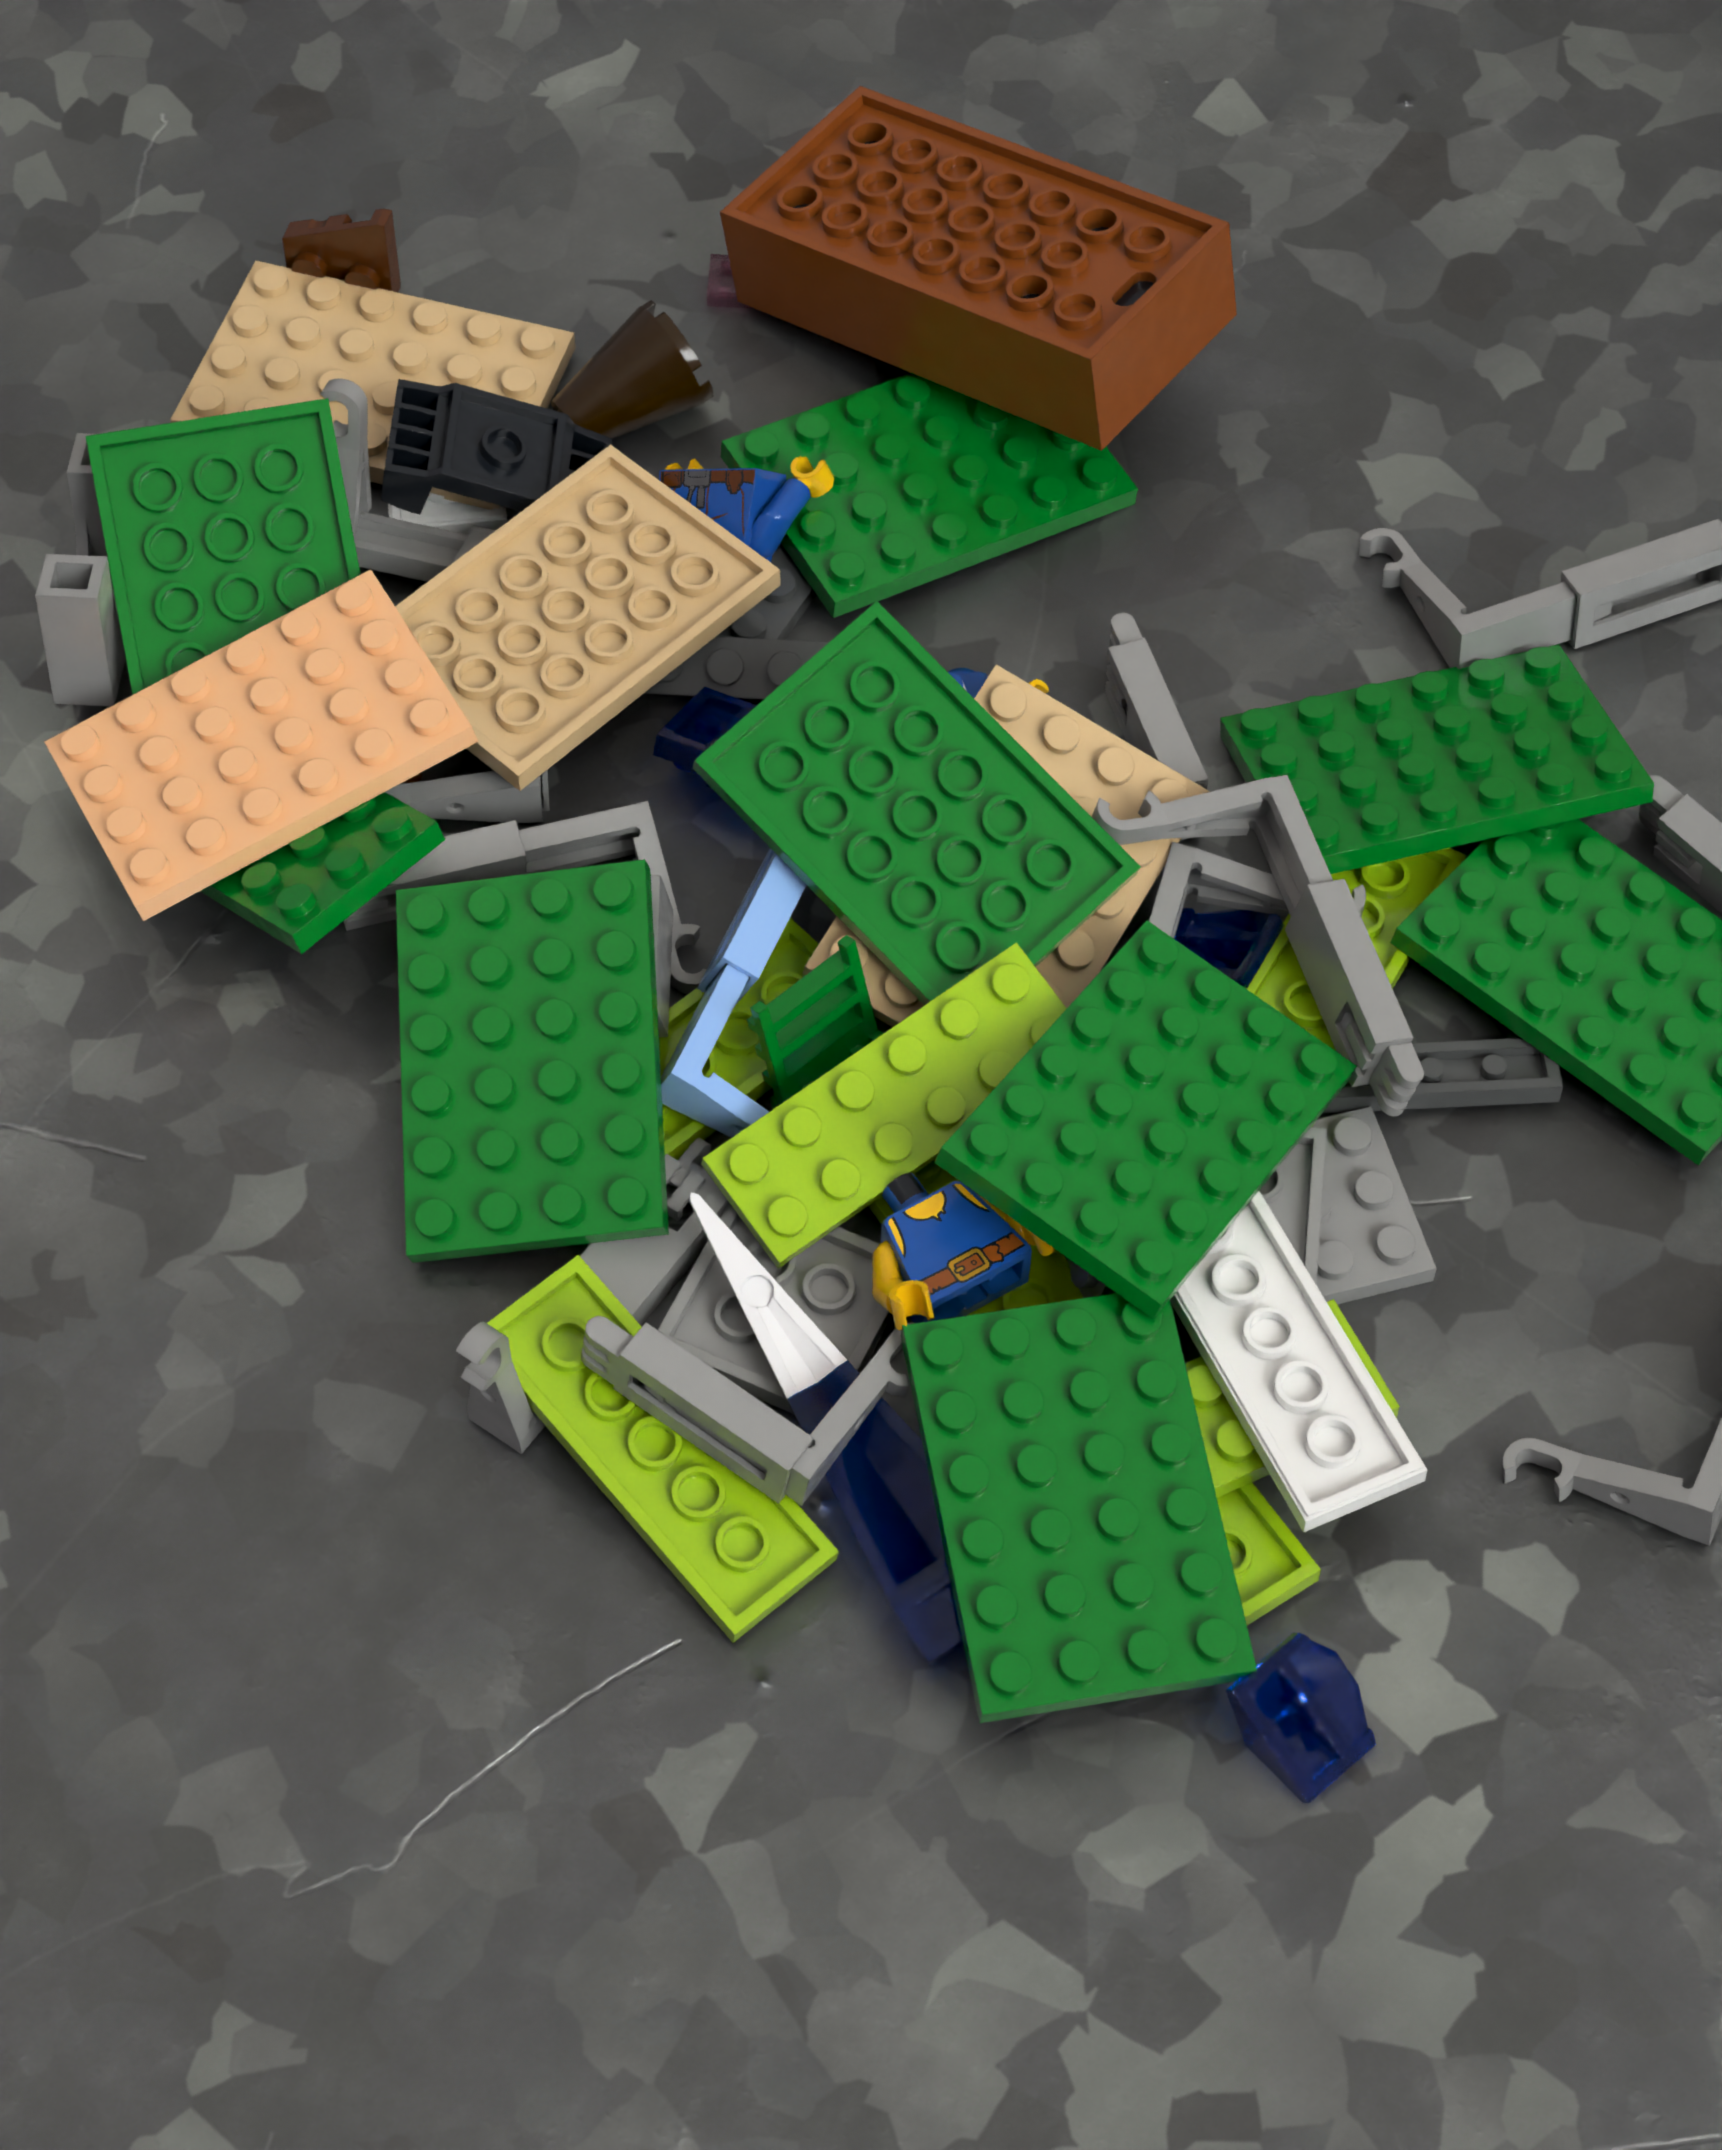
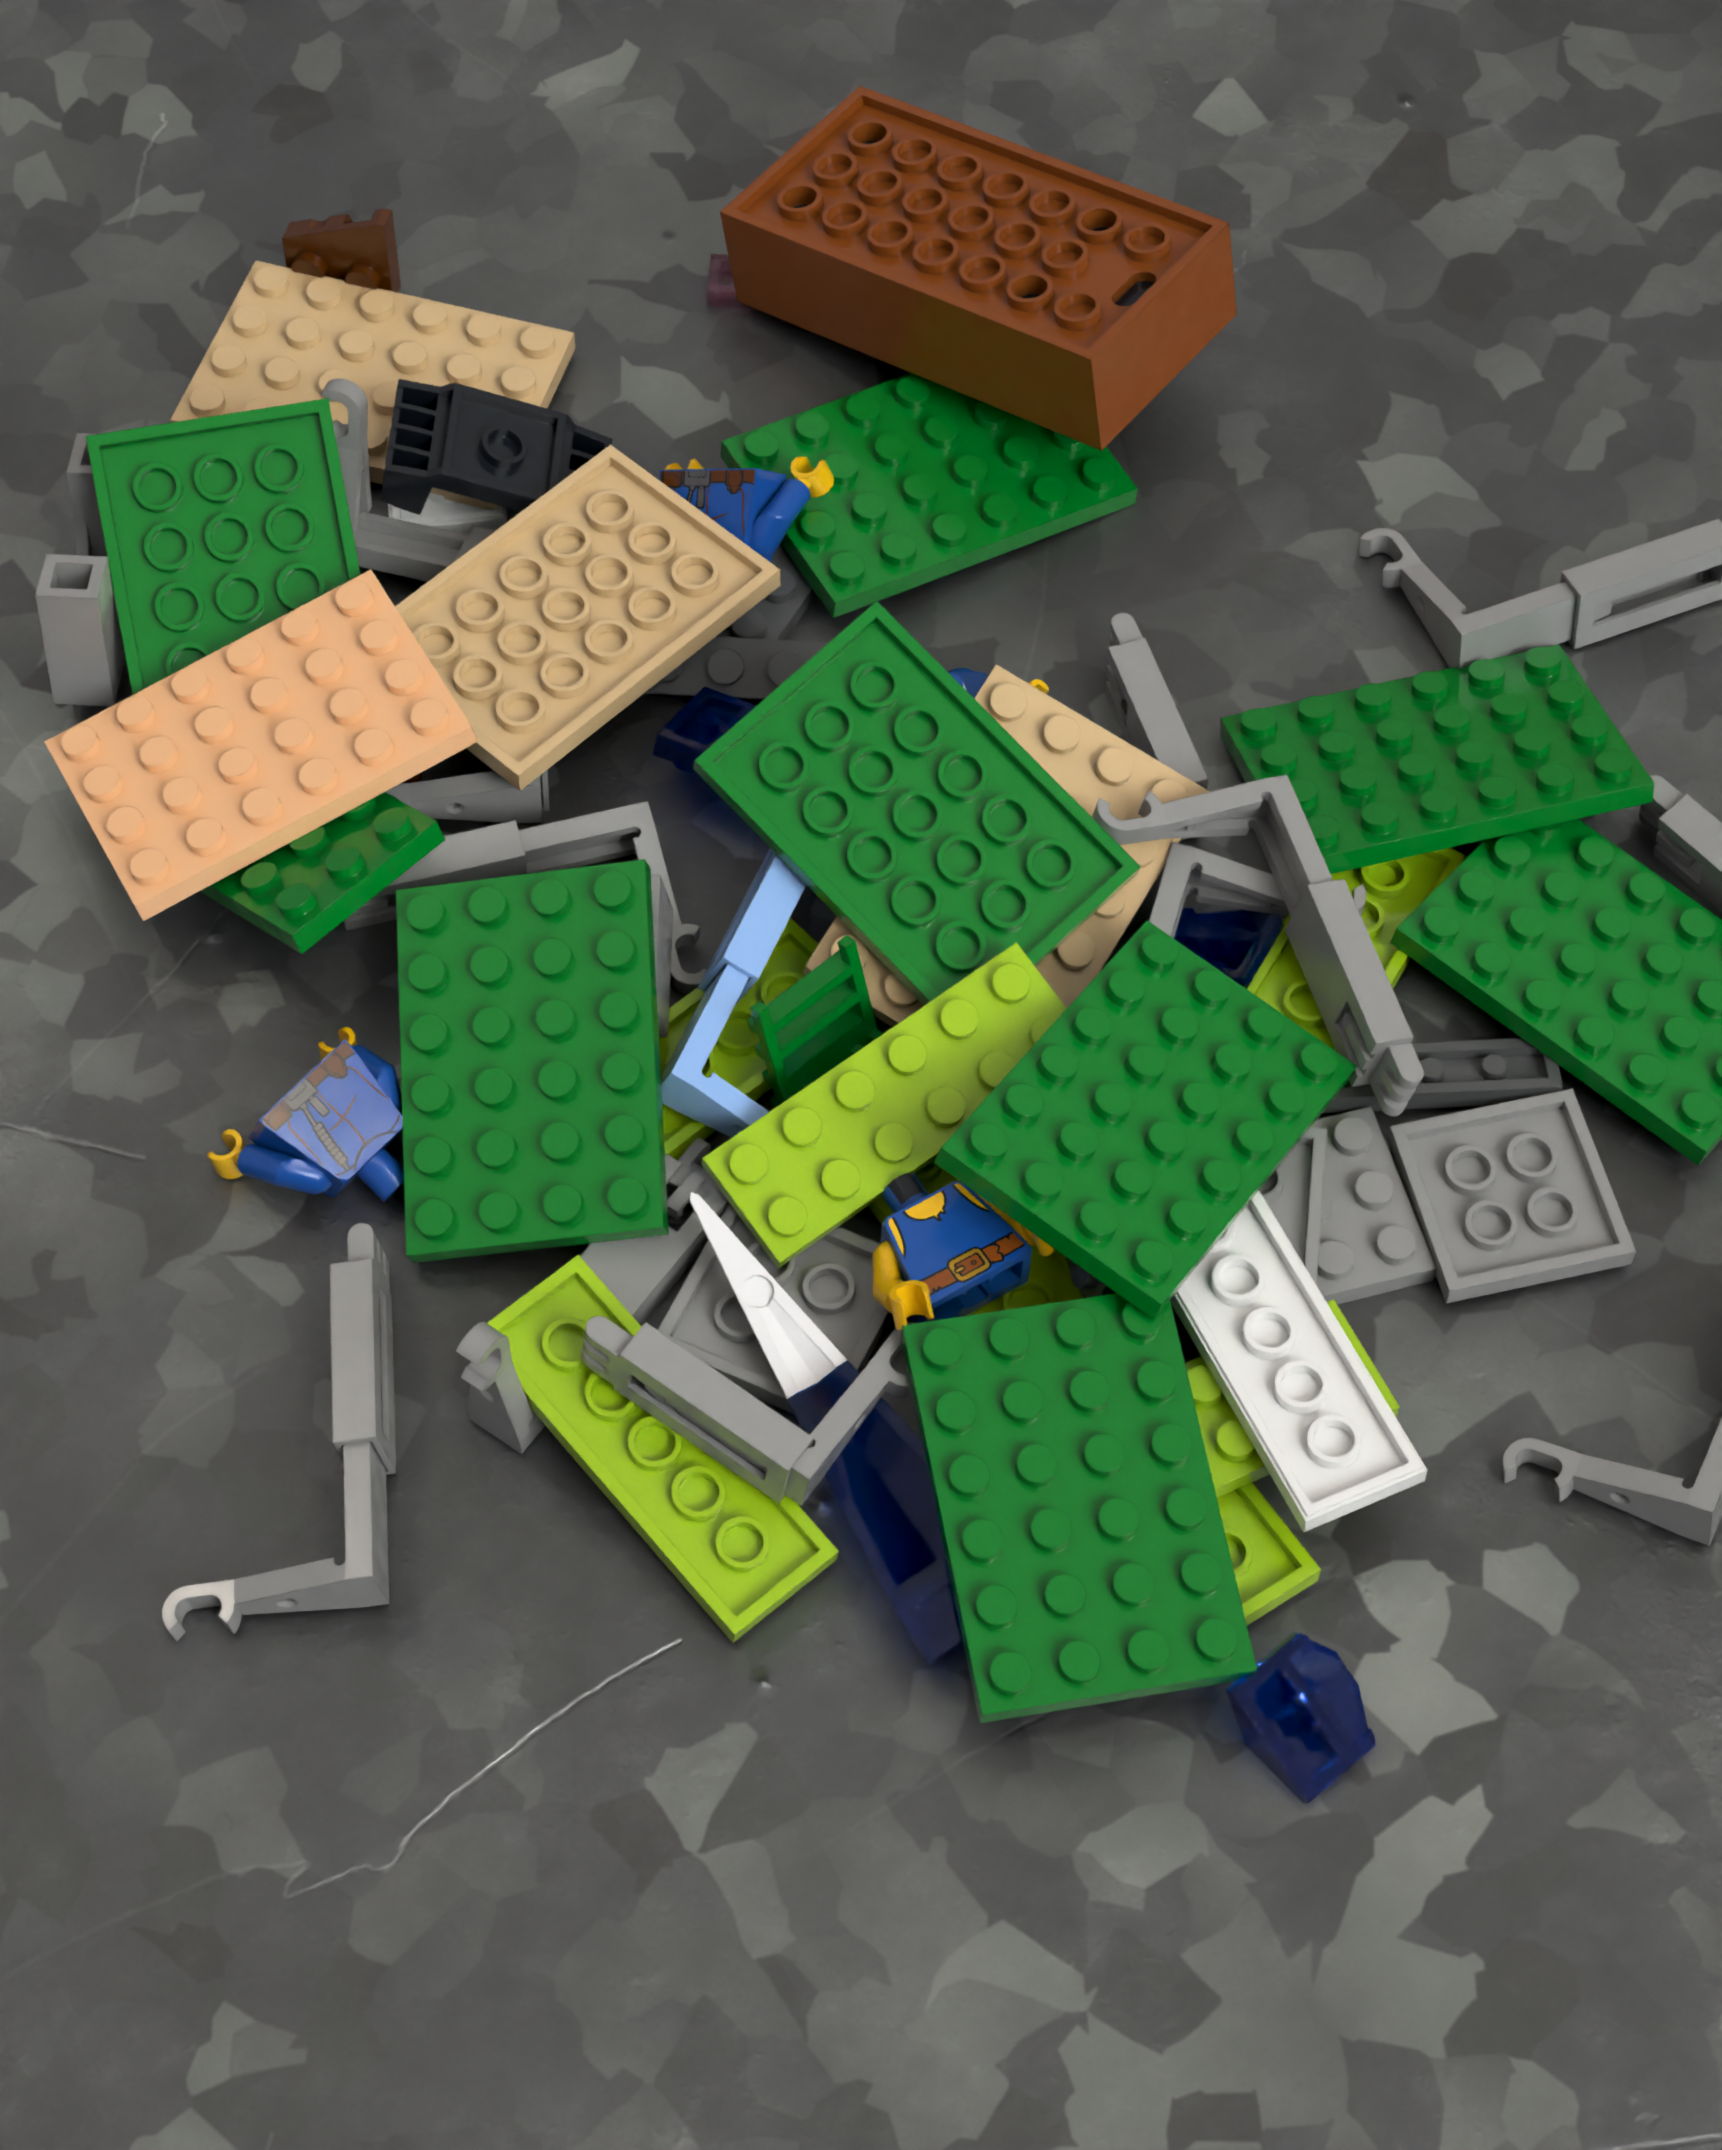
dark brown cone [551,300,714,439] -> none
none -> light grey hinge [162,1223,396,1641]
none -> torso [207,1027,404,1202]
none -> light grey plate [1387,1088,1636,1304]

